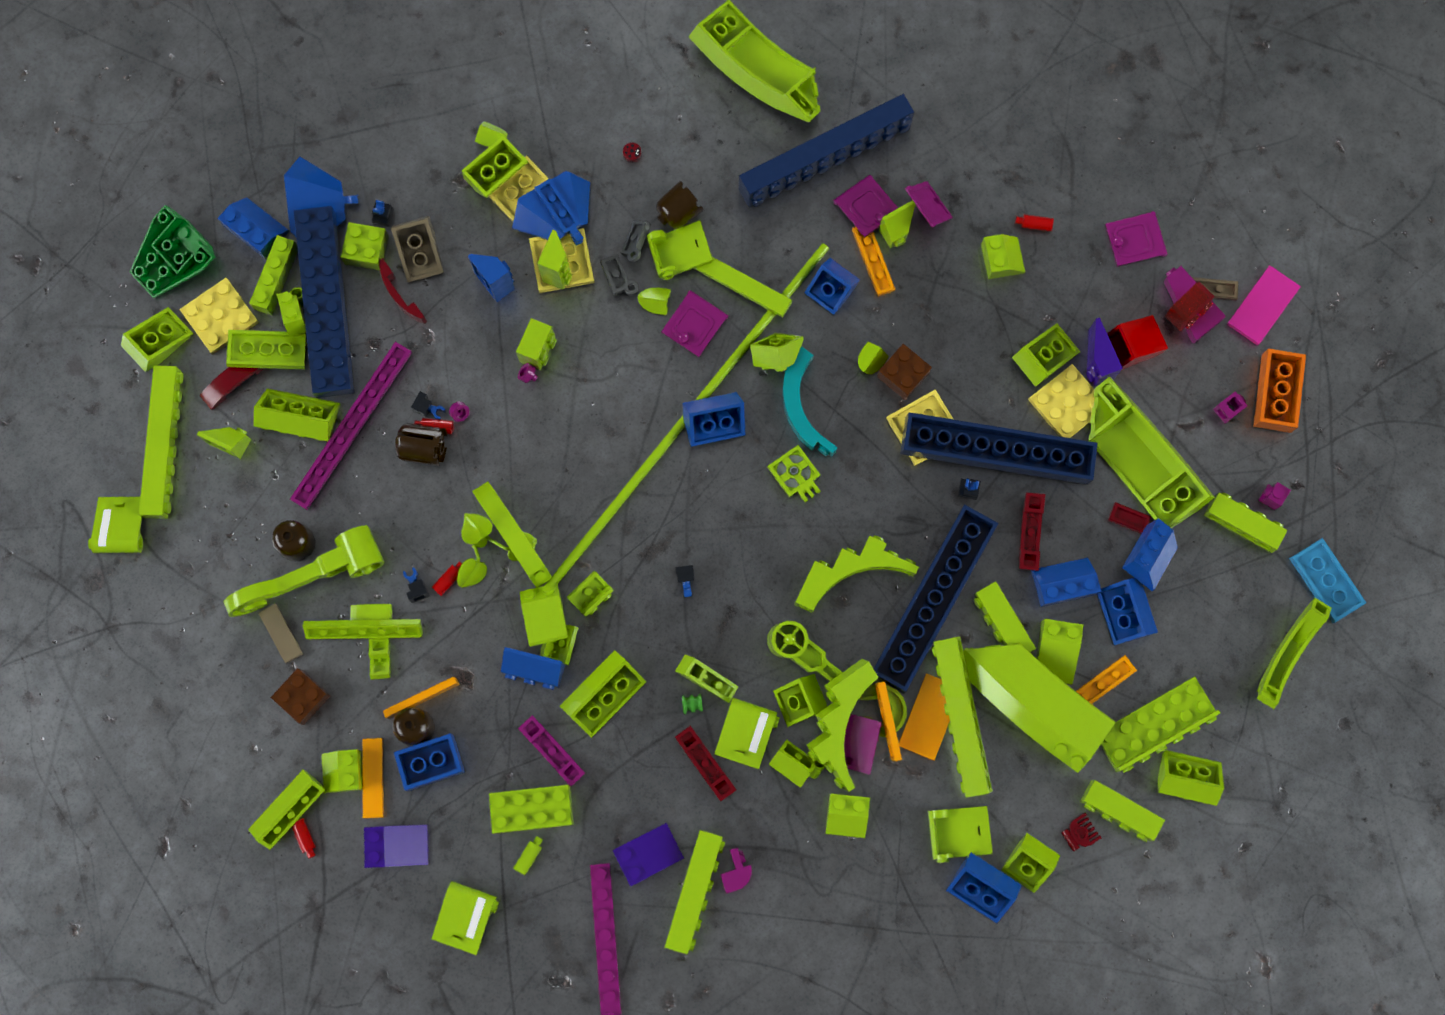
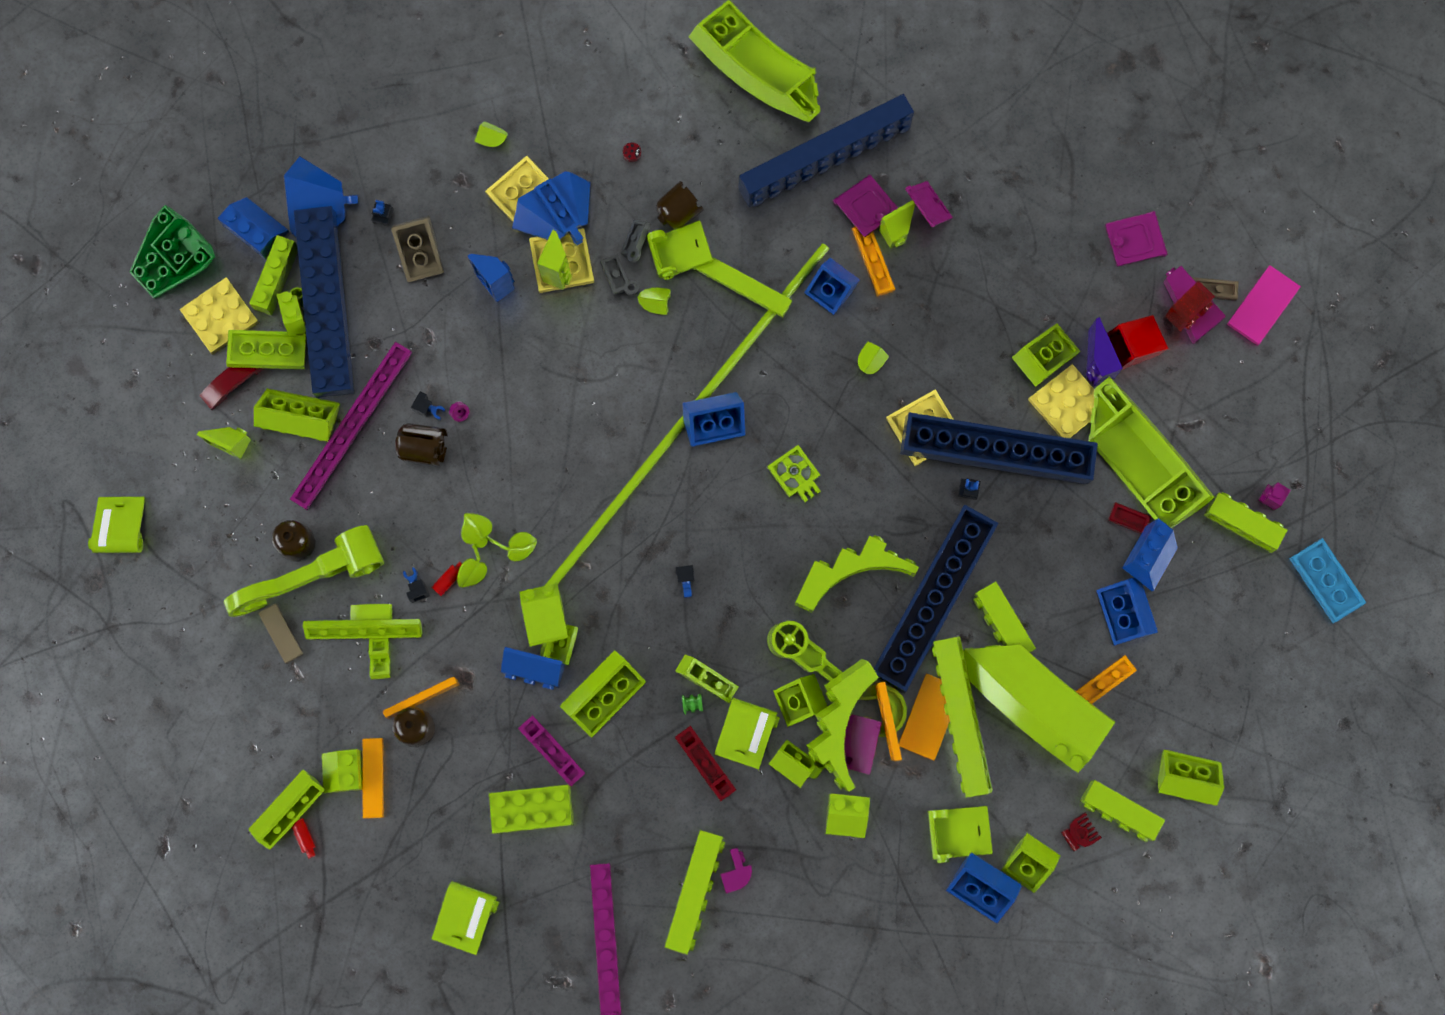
lime slope [121,307,193,372] -> none
lime brick [139,365,184,519] -> none
reddish brown brick [270,668,331,725] -> none
lime brick [340,222,389,271] -> none
dark purple slope [364,825,428,868] -> none
dark red slope [379,258,427,324] -> none
blue brick [393,733,465,791] -> none
red cylinder [414,418,453,435] -> none
lime slope [461,135,528,198] -> none
lime arch [472,481,553,588] -> none
lime cylinder [513,836,543,875] -> none
lime brick [516,318,557,370] -> none
magenta tile [518,363,538,383] -> none
lime bracket [567,571,613,617] -> none
dark purple slope [612,823,685,887] -> none
magenta container [661,290,729,357] -> none
lime slope [750,333,804,372] -> none
teal arch [782,346,838,457] -> none
reddish brown brick [877,344,932,401] -> none
lime slope [981,234,1025,280] -> none
red cylinder [1015,214,1054,232] -> none
dark red slope [1019,492,1046,571] -> none
blue slope [1031,557,1101,607] -> none
lime slope [1036,619,1084,685] -> none
lime bracket [1100,676,1220,773] -> none
magenta brick [1213,391,1248,424] -> none
orange brick [1253,348,1306,433] -> none
lime arch [1257,597,1332,709] -> none

